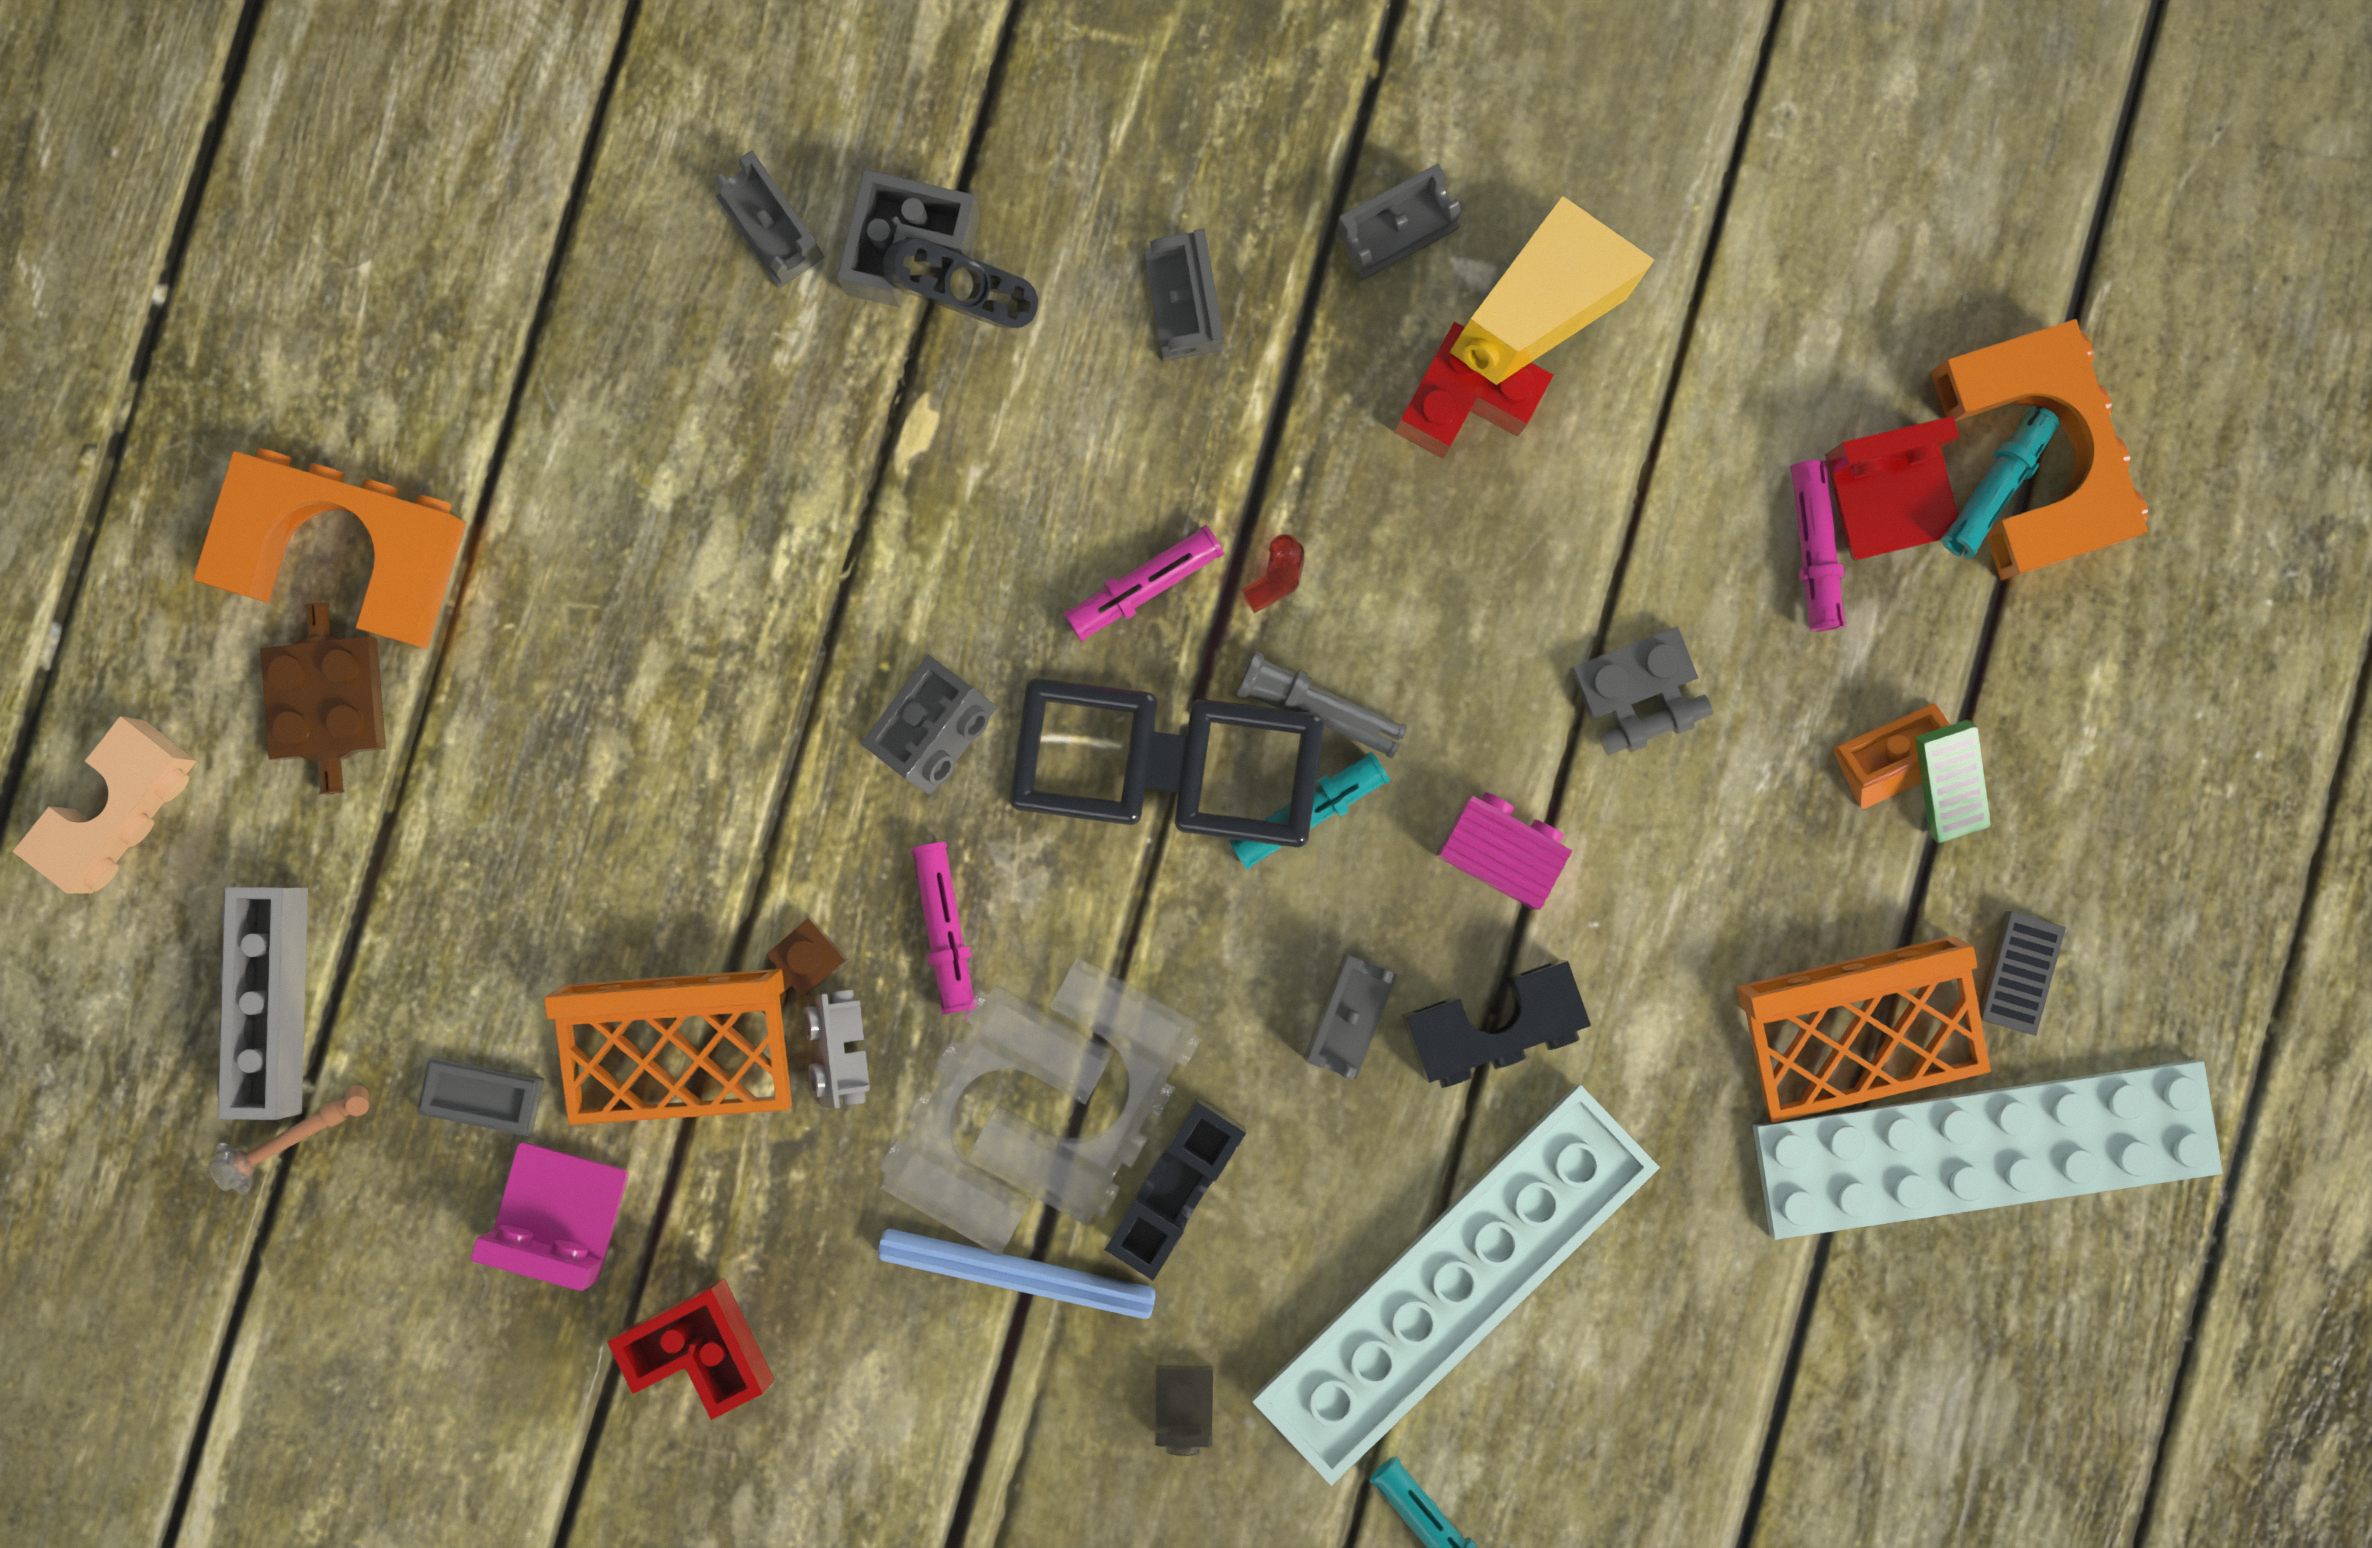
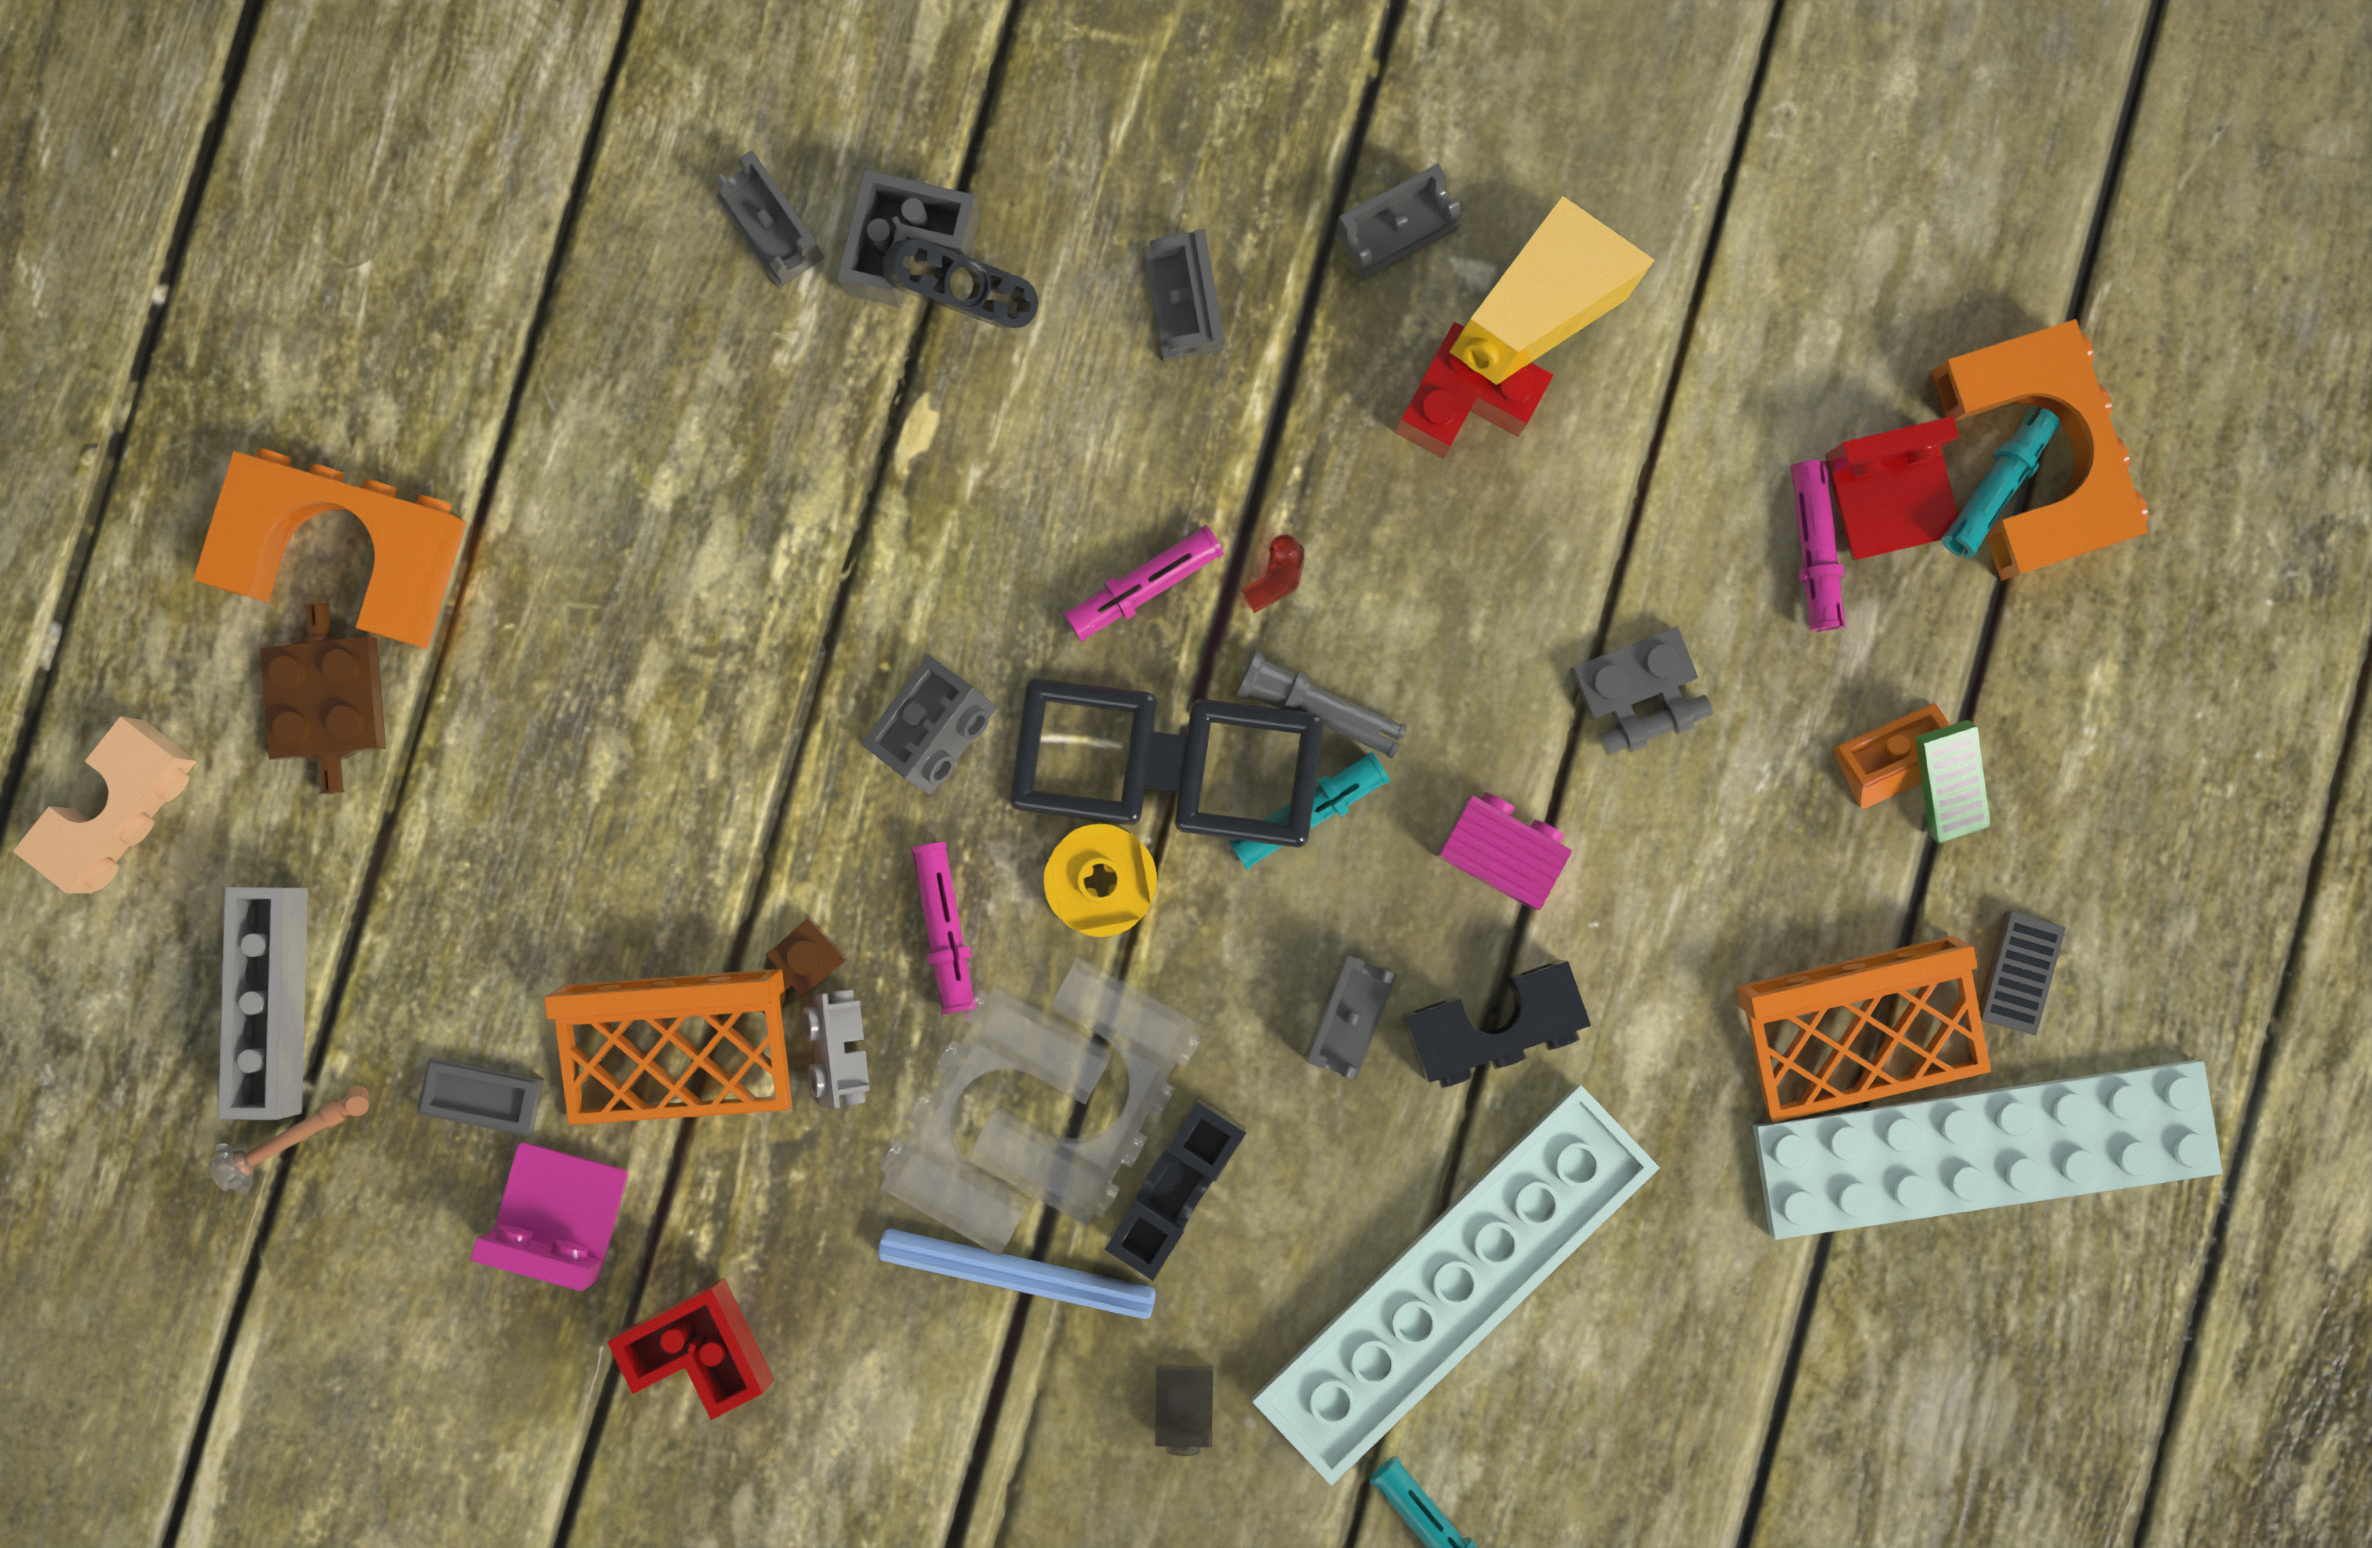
none -> yellow plate [1044,824,1157,937]

